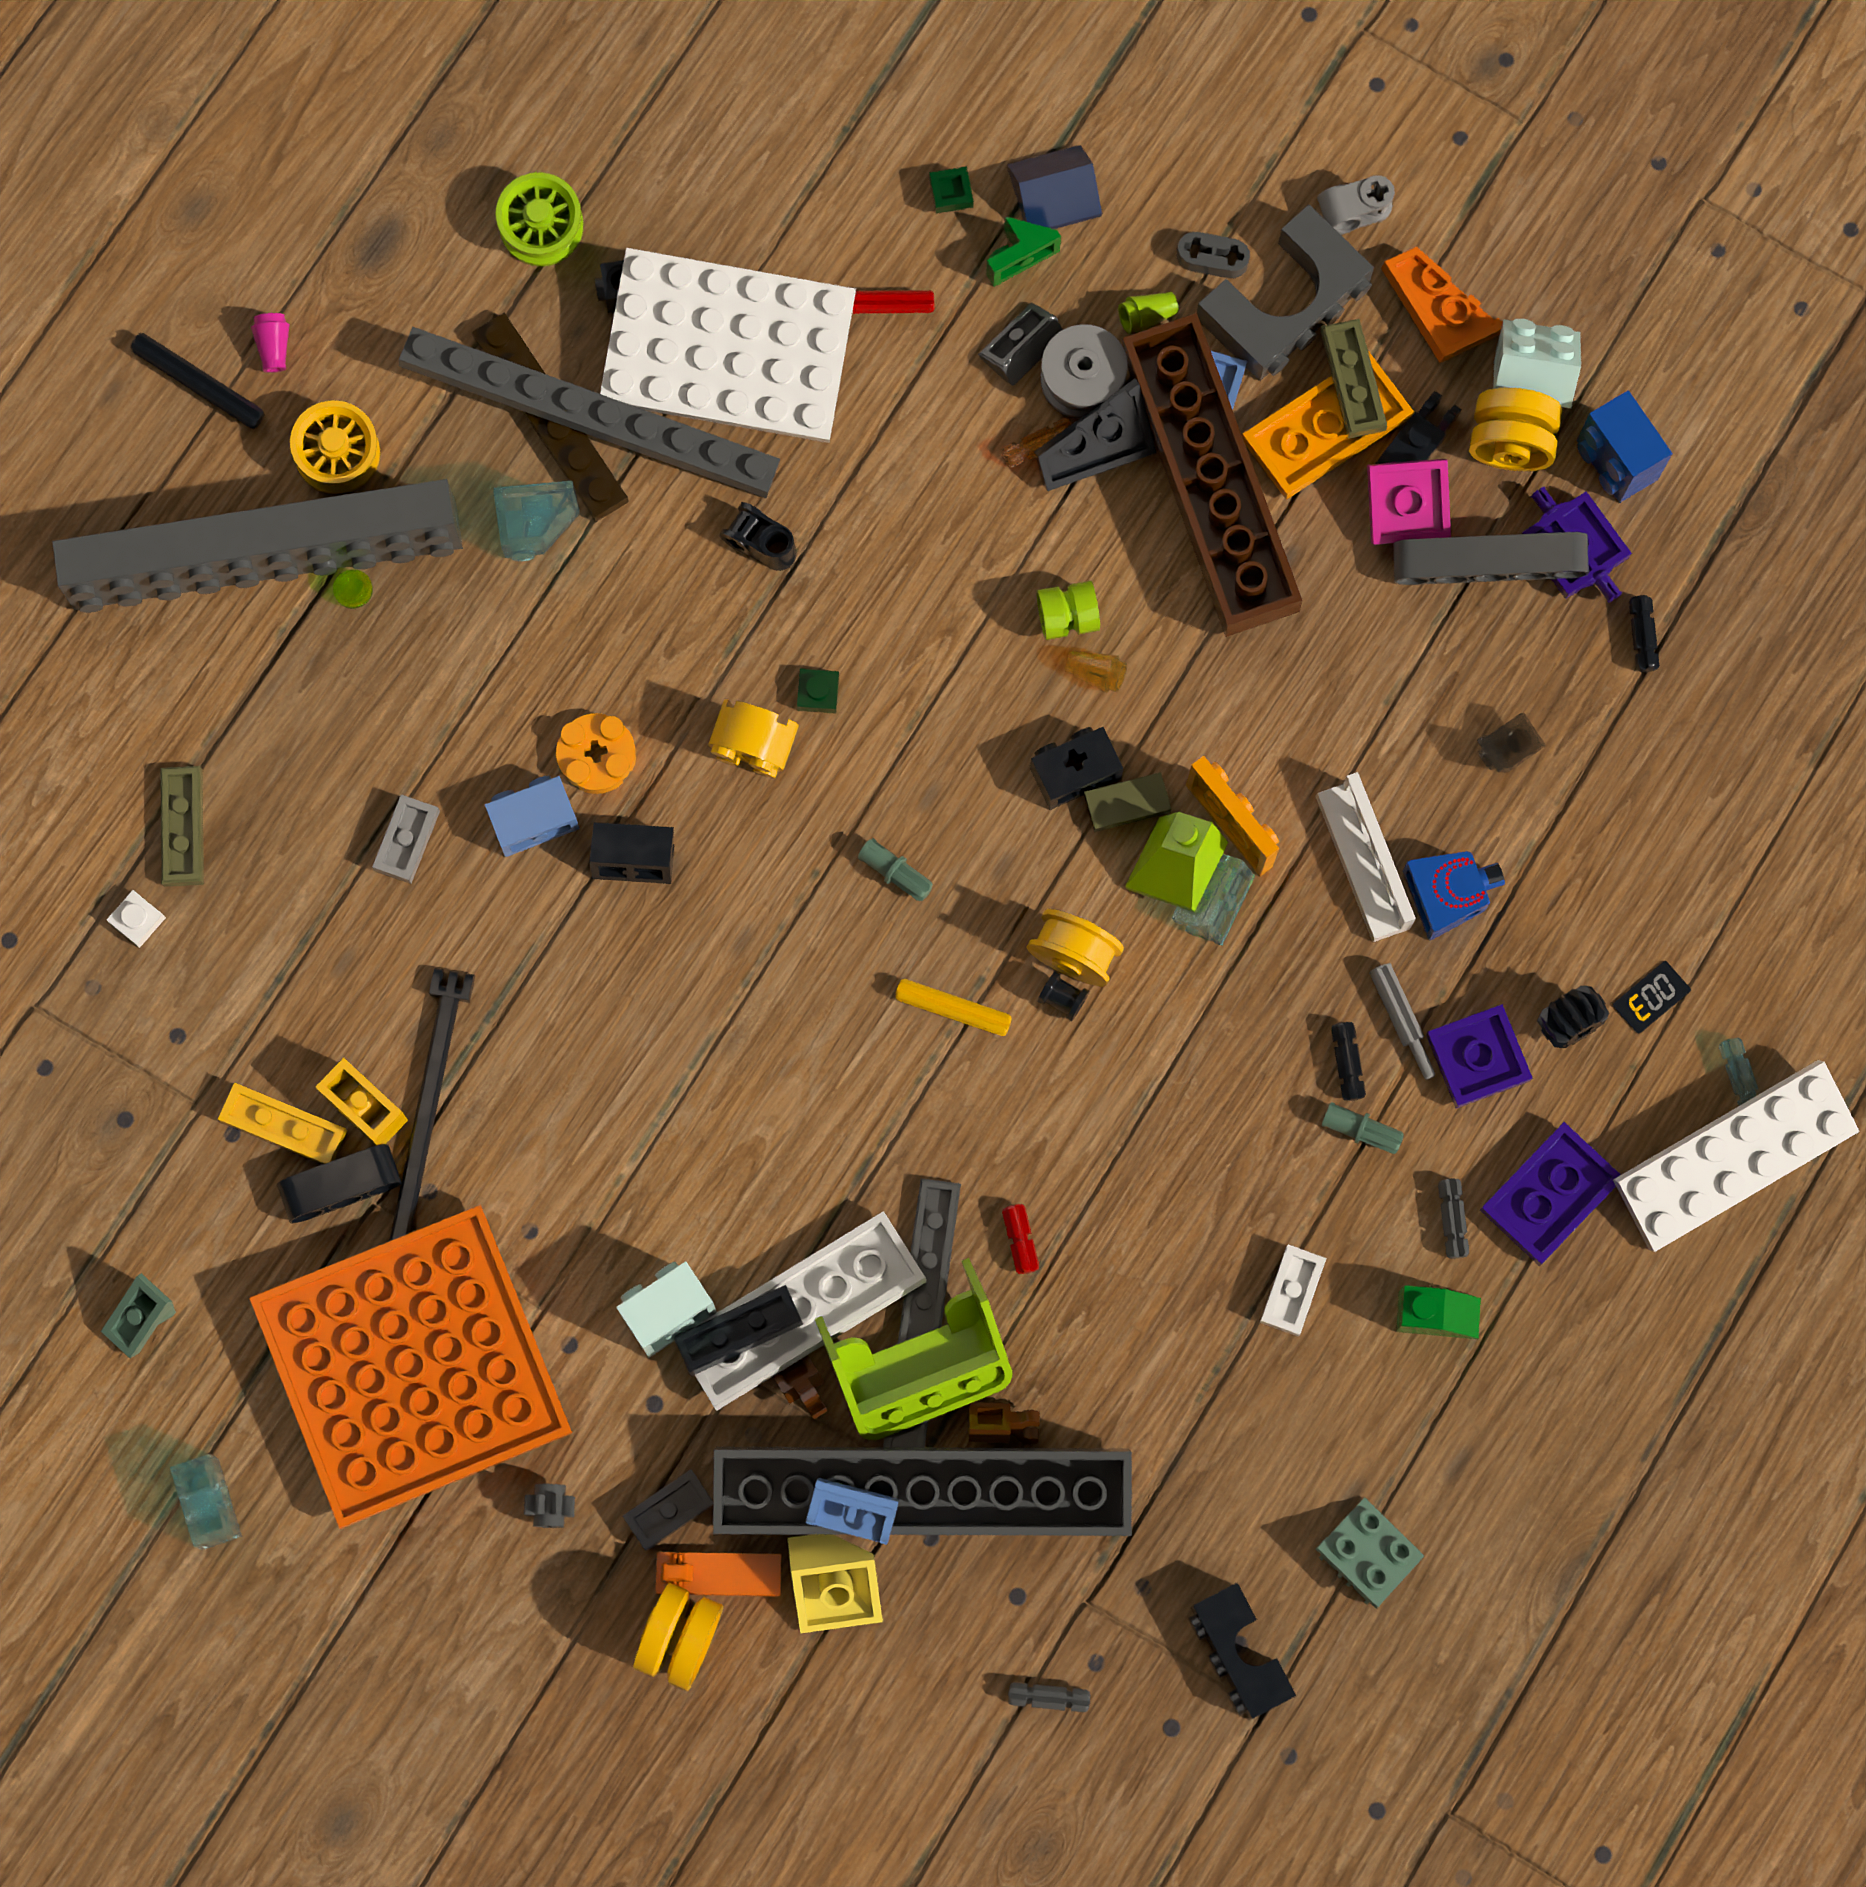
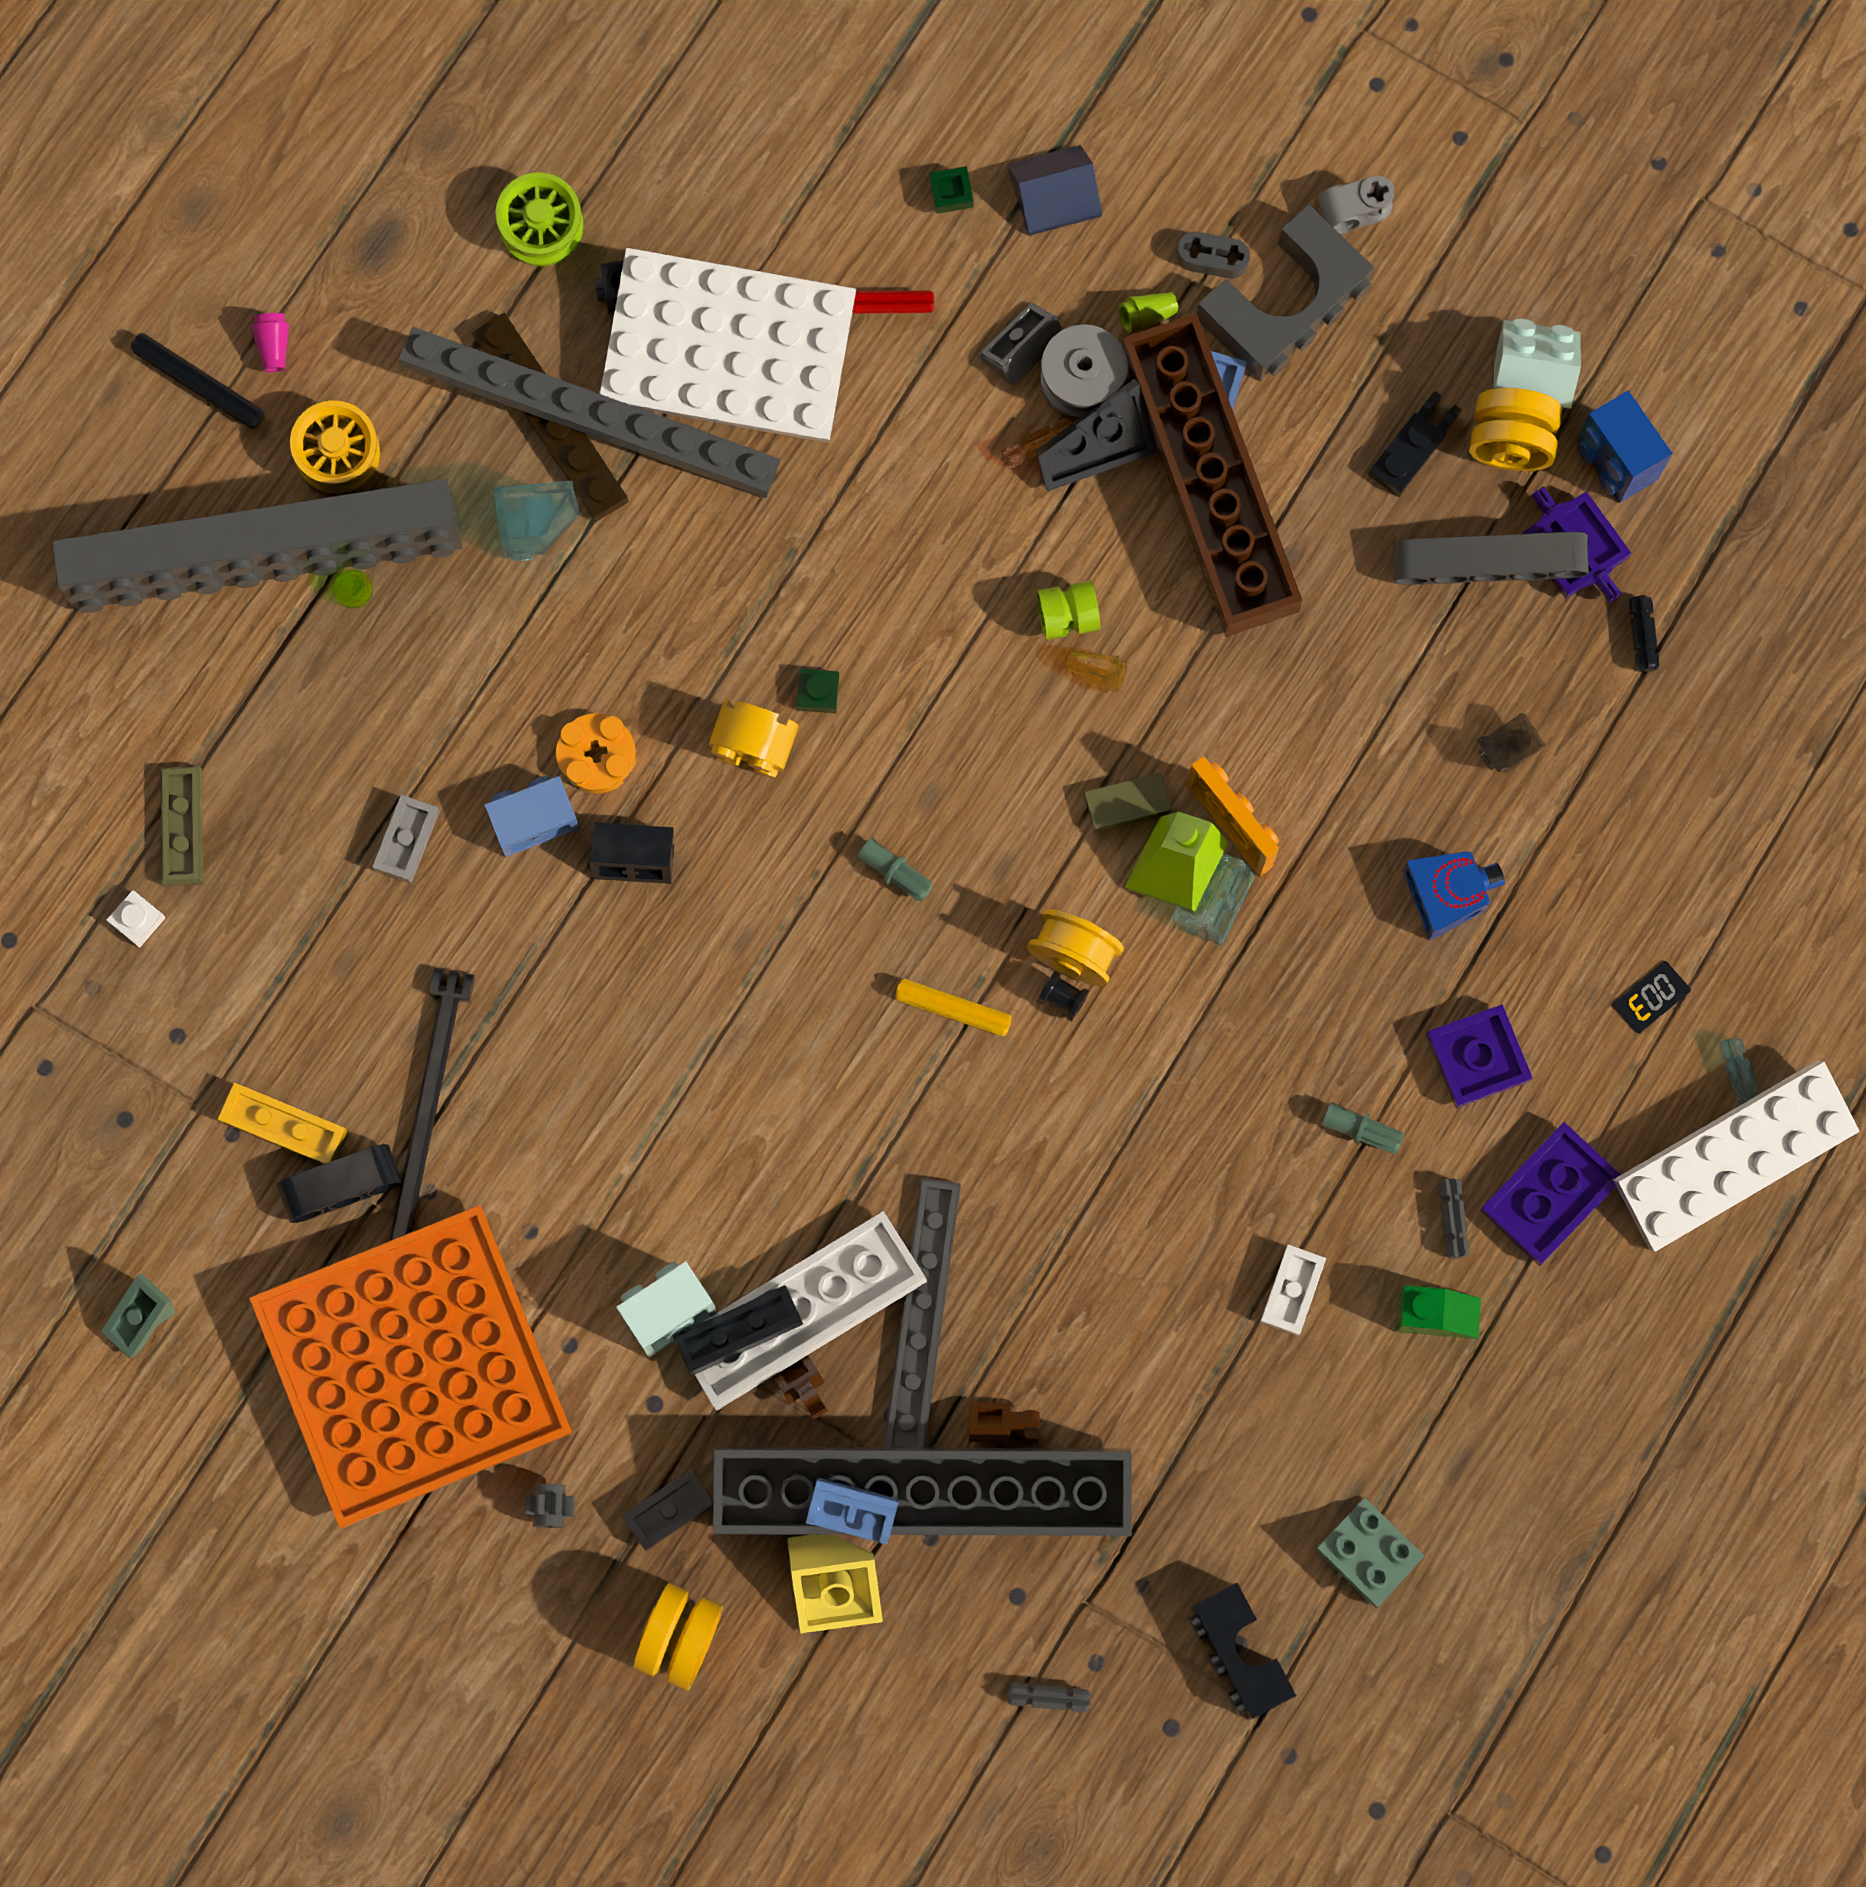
clear light blue brick [170,1454,242,1550] -> none
yellow brick [315,1058,408,1146] -> none
orange hinge [656,1552,782,1597] -> none
black piece [720,502,797,571] -> none
lime windscreen [815,1258,1013,1440] -> none
green slope [986,217,1061,287] -> none
red piece [1002,1204,1039,1275] -> none
black brick [1030,727,1123,810] -> none
light orange plate [1242,351,1414,500] -> none
white fence [1316,772,1416,942] -> none
olive tile [1320,318,1387,439] -> none
black axle [1331,1022,1366,1101] -> none
dark pink plate [1367,459,1451,545] -> none
light grey axle [1369,963,1435,1080] -> none
orange wing [1381,246,1503,363] -> none
black gear [1537,986,1609,1048] -> none

